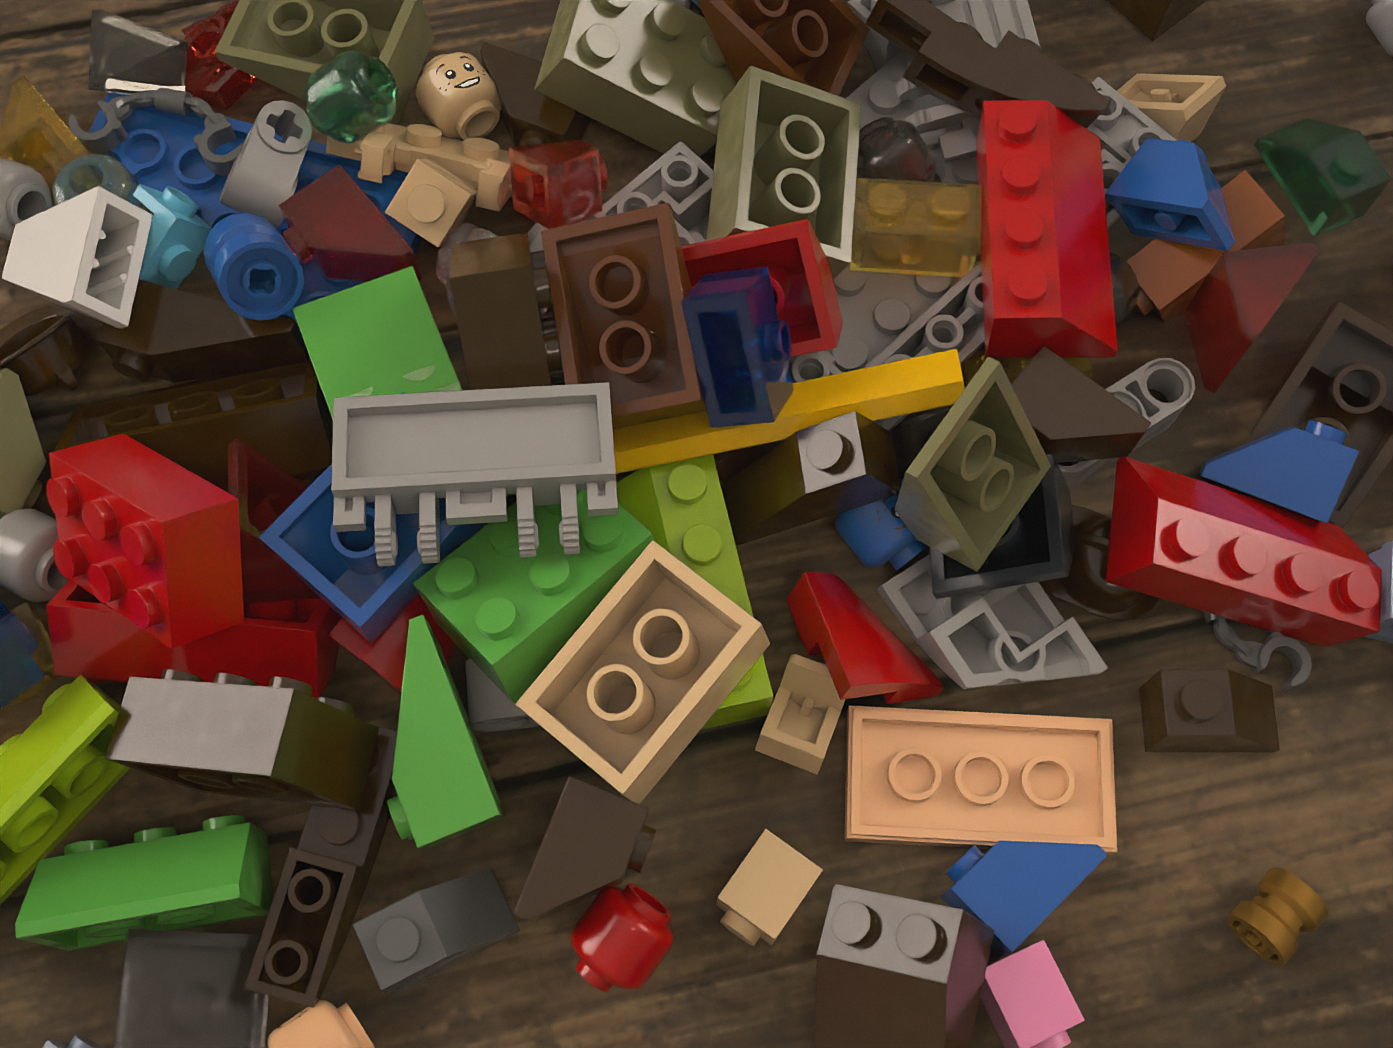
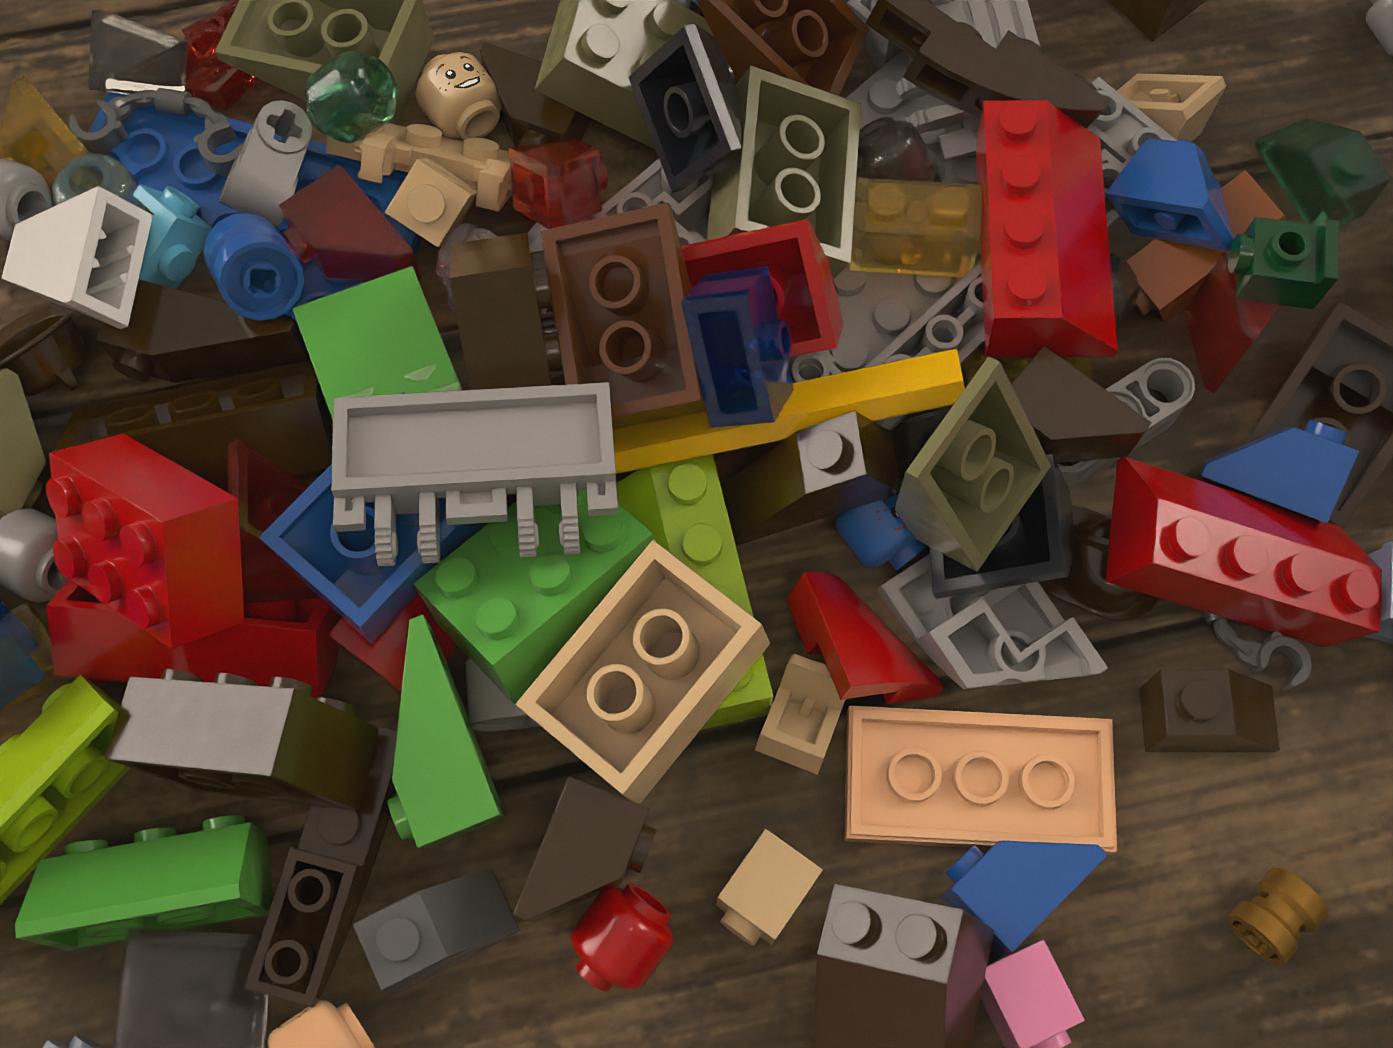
none -> black slope [628,24,742,193]
none -> dark green brick [1228,217,1339,310]

